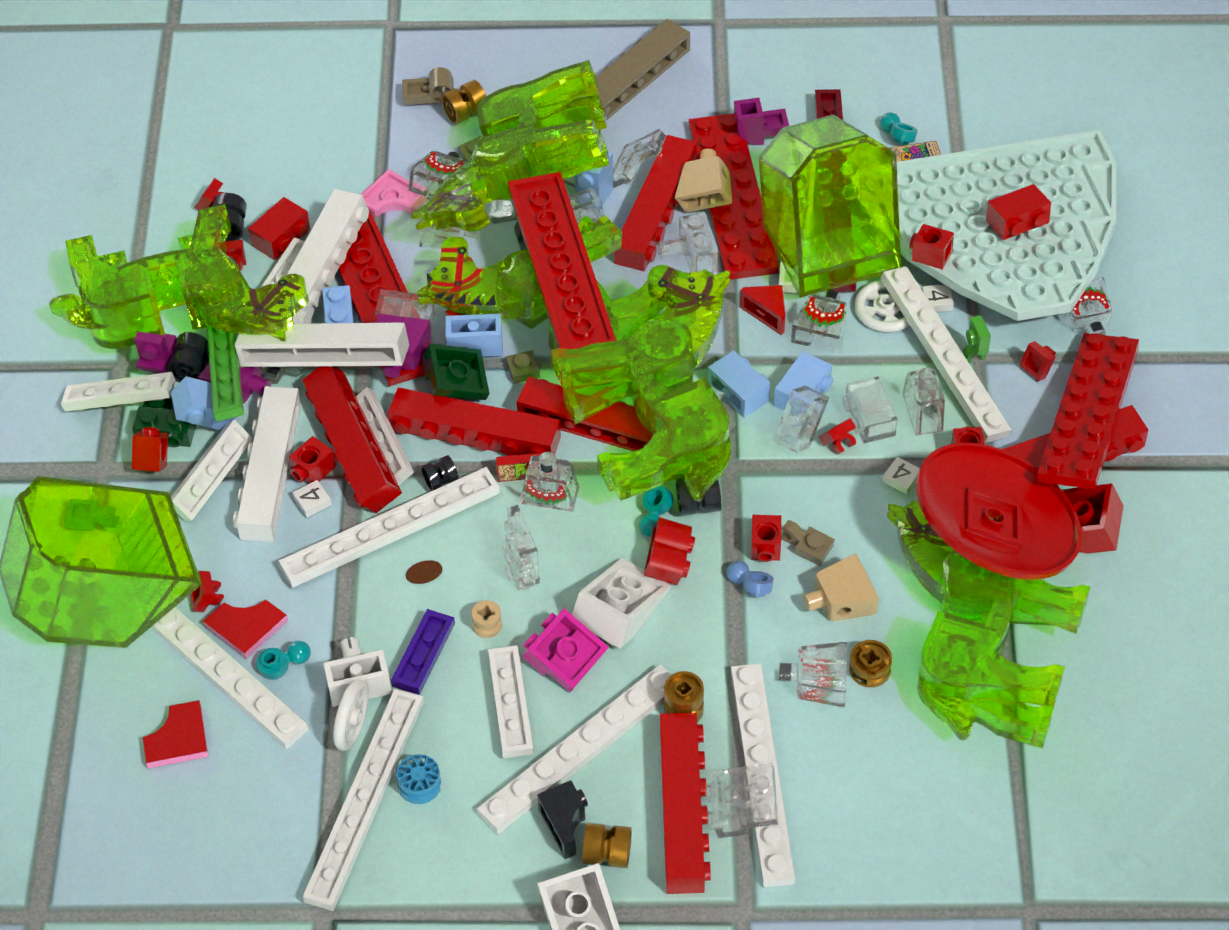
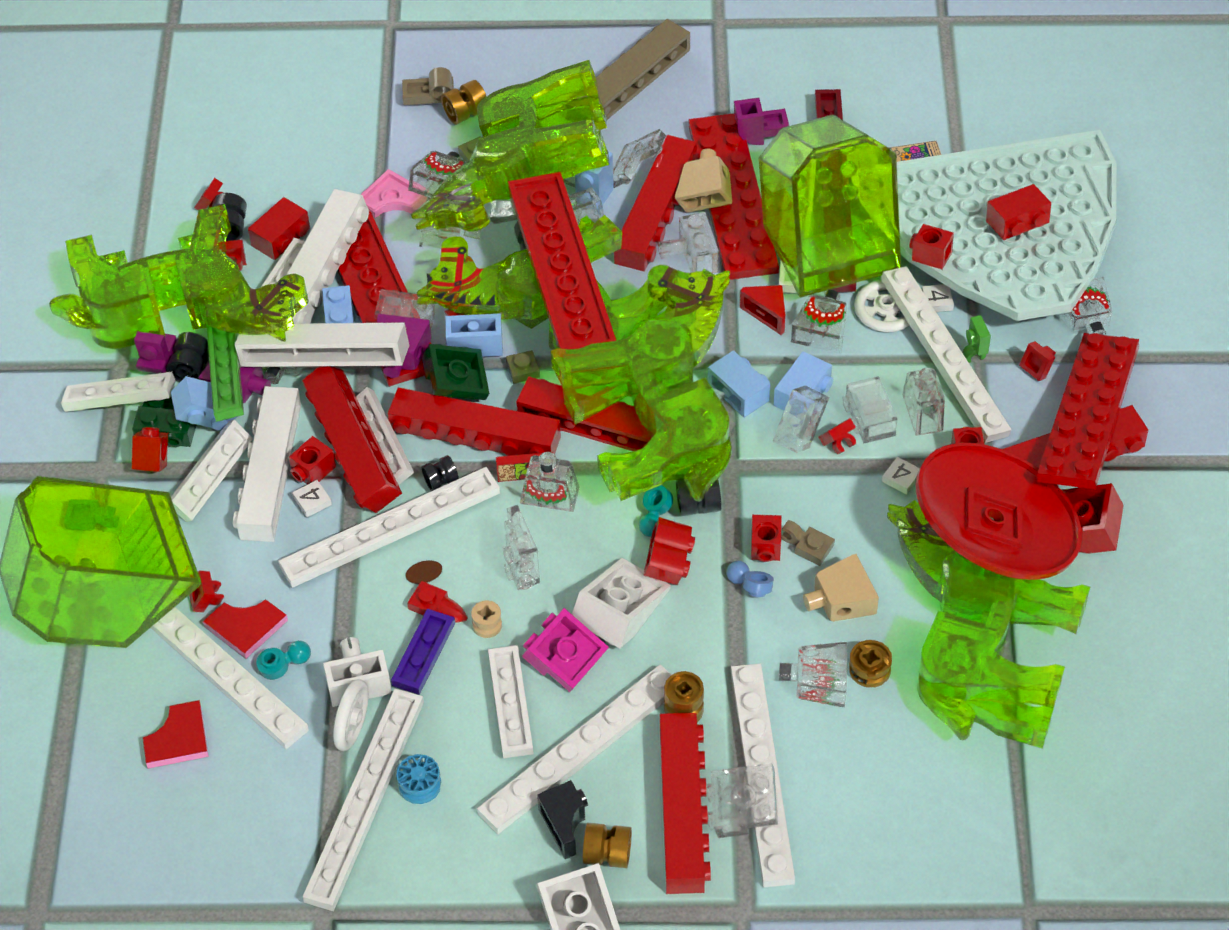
teal plate [880,112,918,145] -> none
none -> red plate [407,581,468,623]

